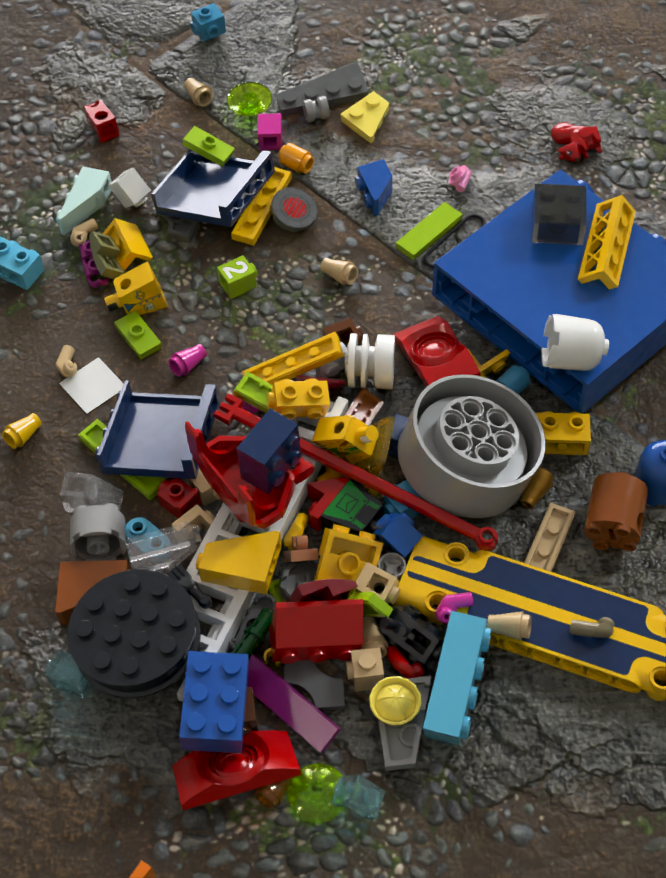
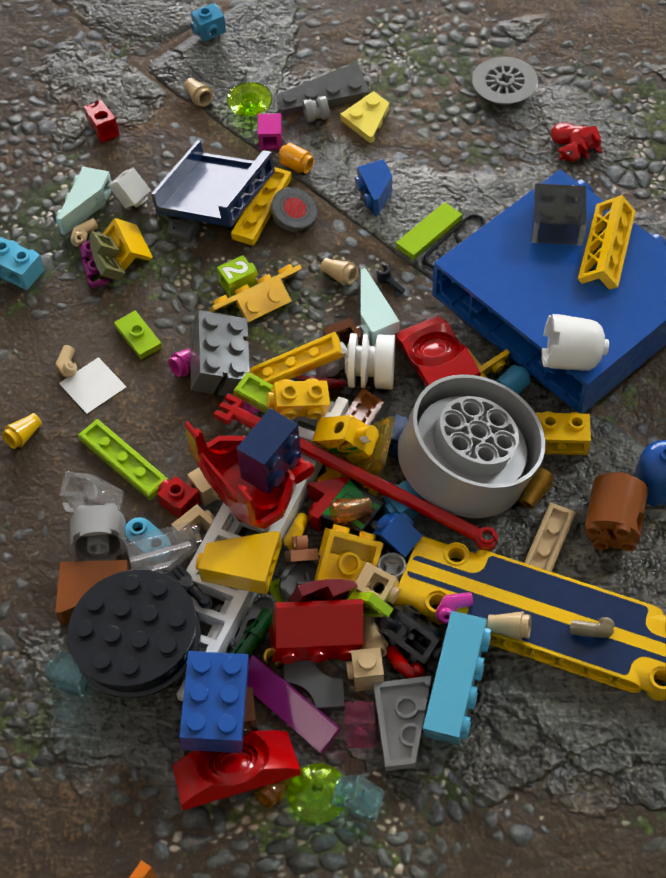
panel [95,380,220,479] -> none
yellow torso [104,262,168,315] -> none
lime plate [182,126,235,167] -> none
light yellow hat [369,676,422,726] -> none
bright pink plate [449,165,472,192] -> none
none -> piece [189,310,250,398]
none -> yellow bracket [209,264,302,323]
none -> clear orange cone [329,496,373,526]
none -> clear pink bracket [345,701,375,748]
none -> light aqua slope [359,268,399,346]
none -> black hand [376,264,405,294]
none -> light grey piece [472,57,538,105]

